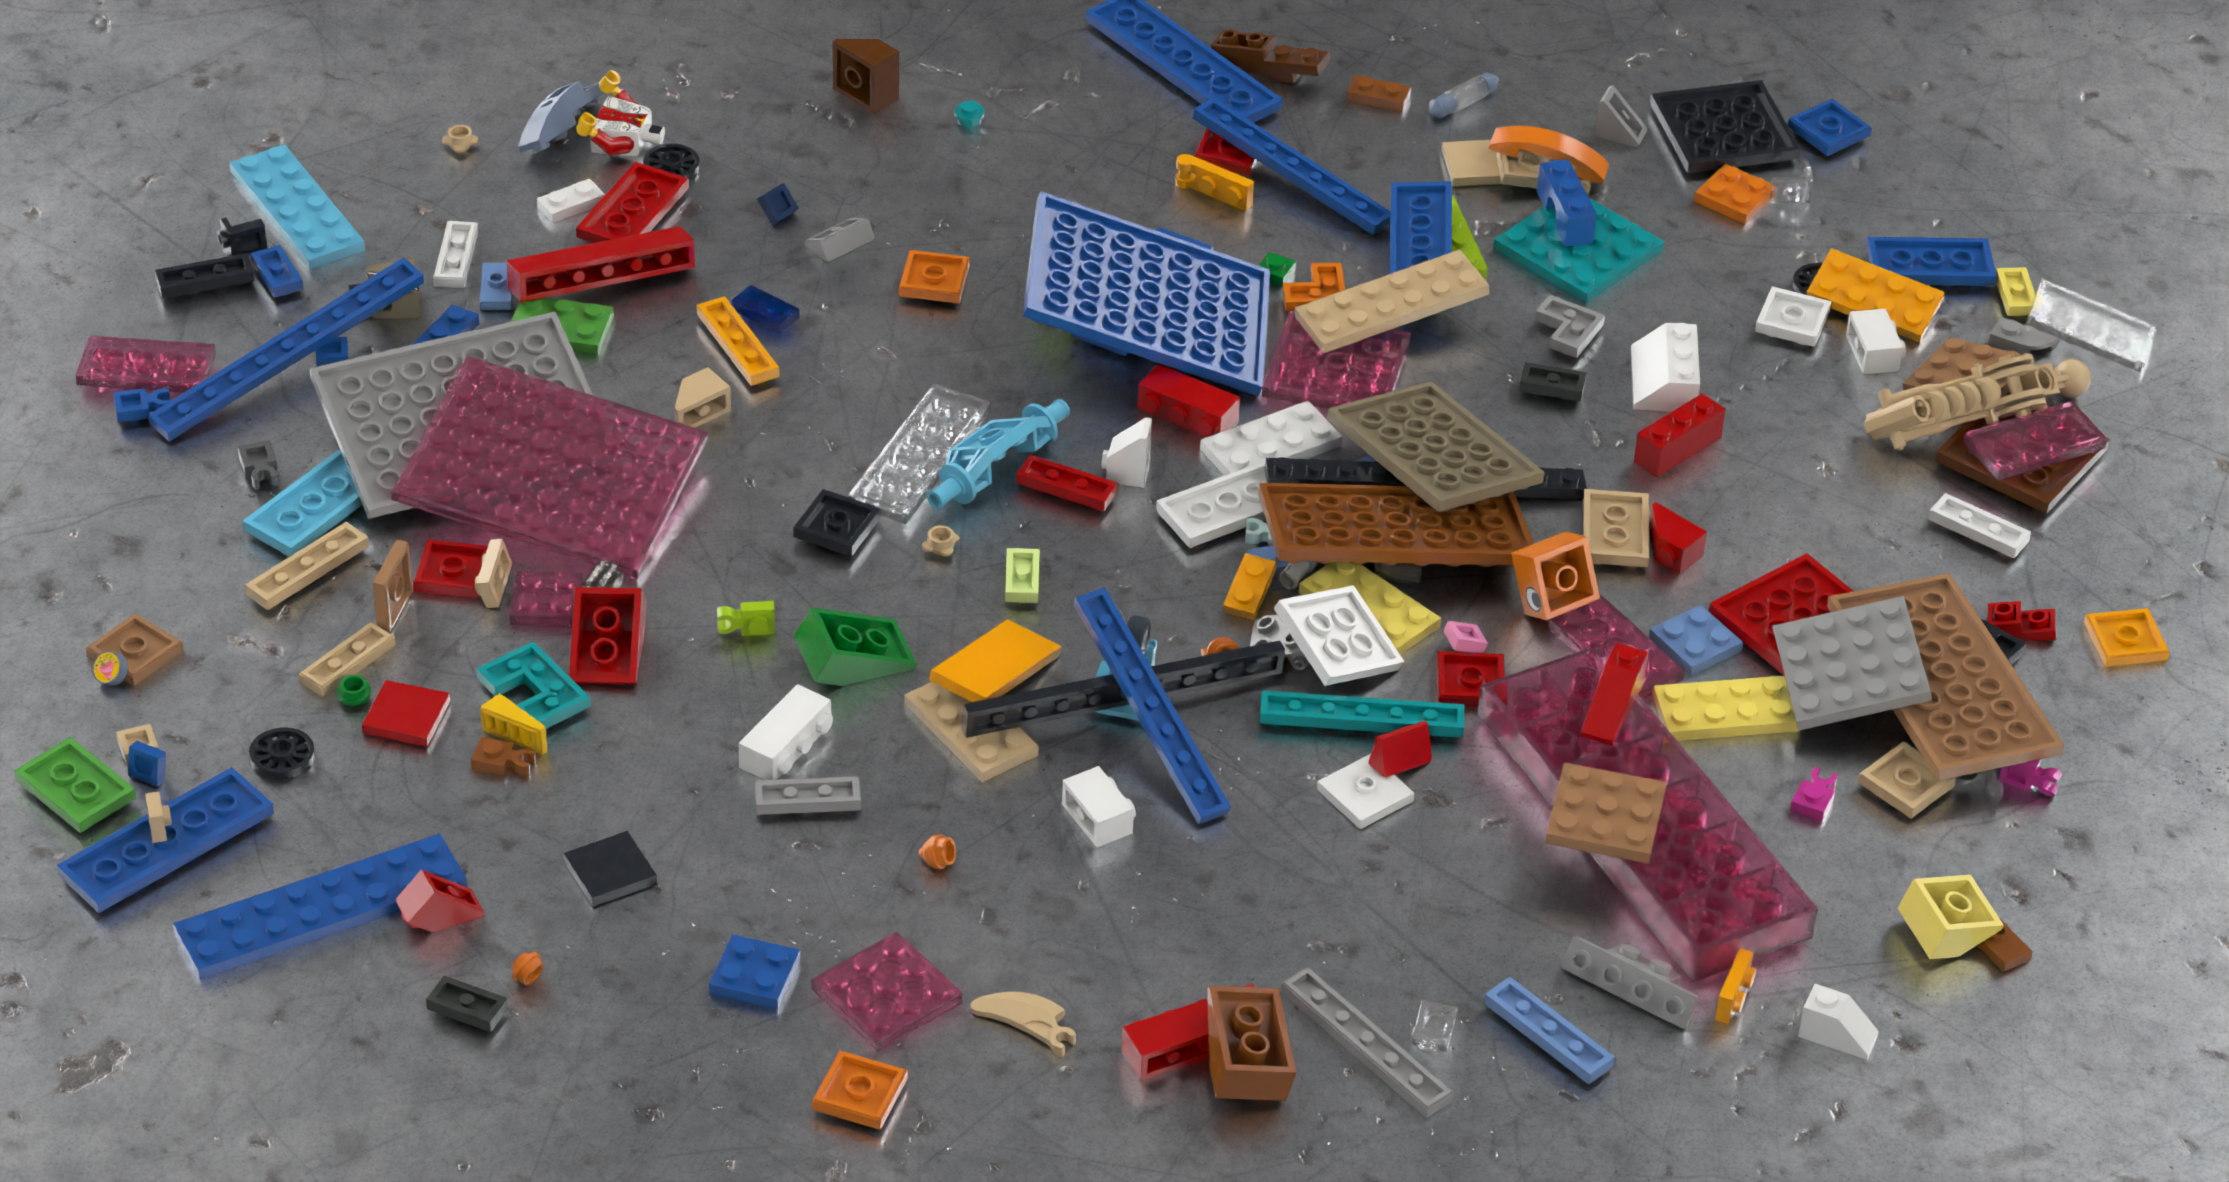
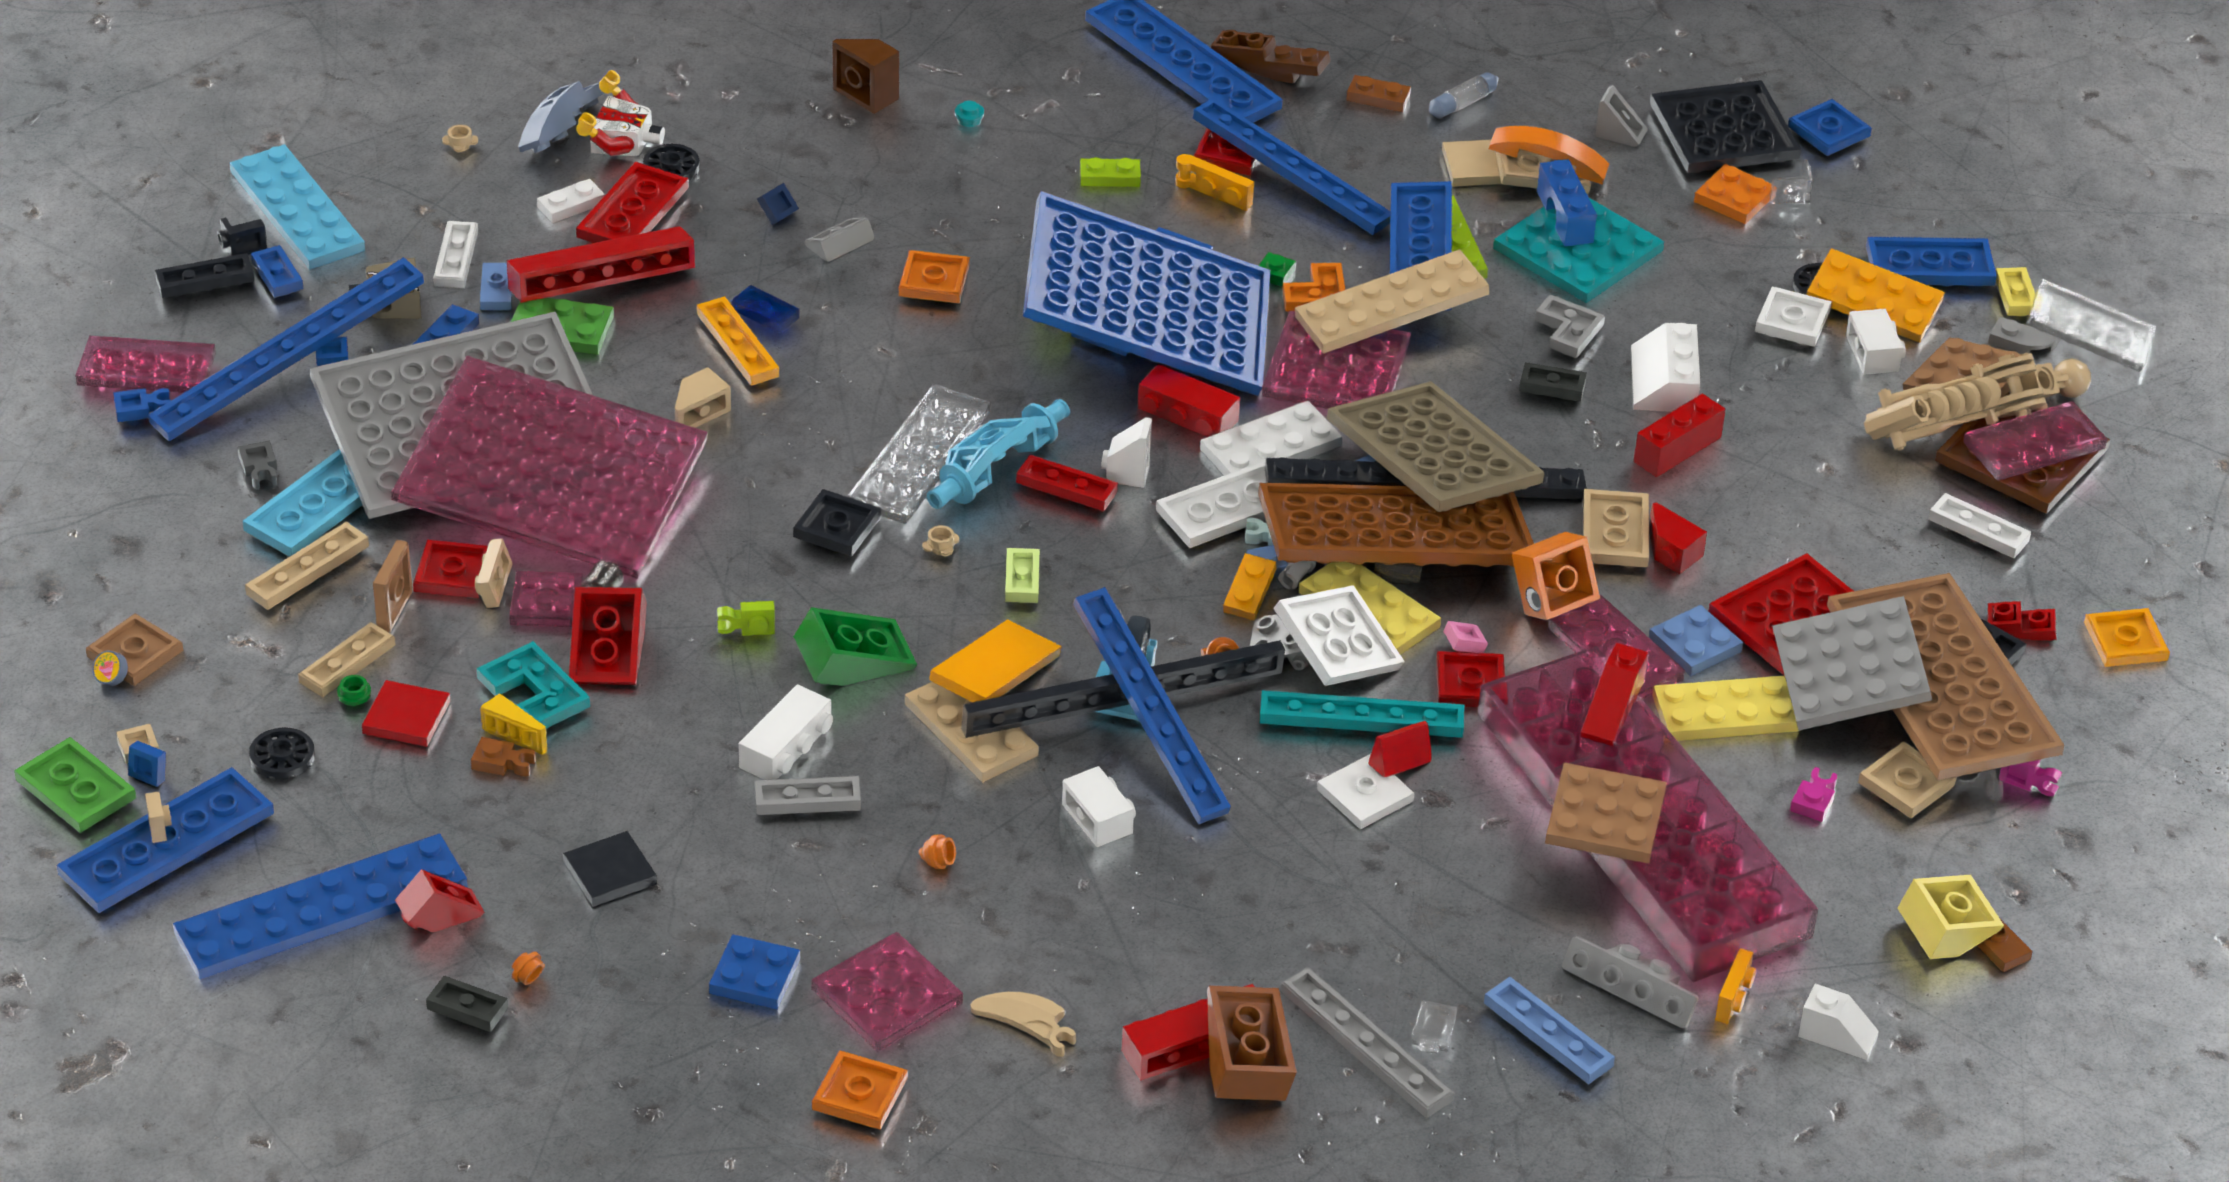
none -> lime plate [1080,157,1141,187]

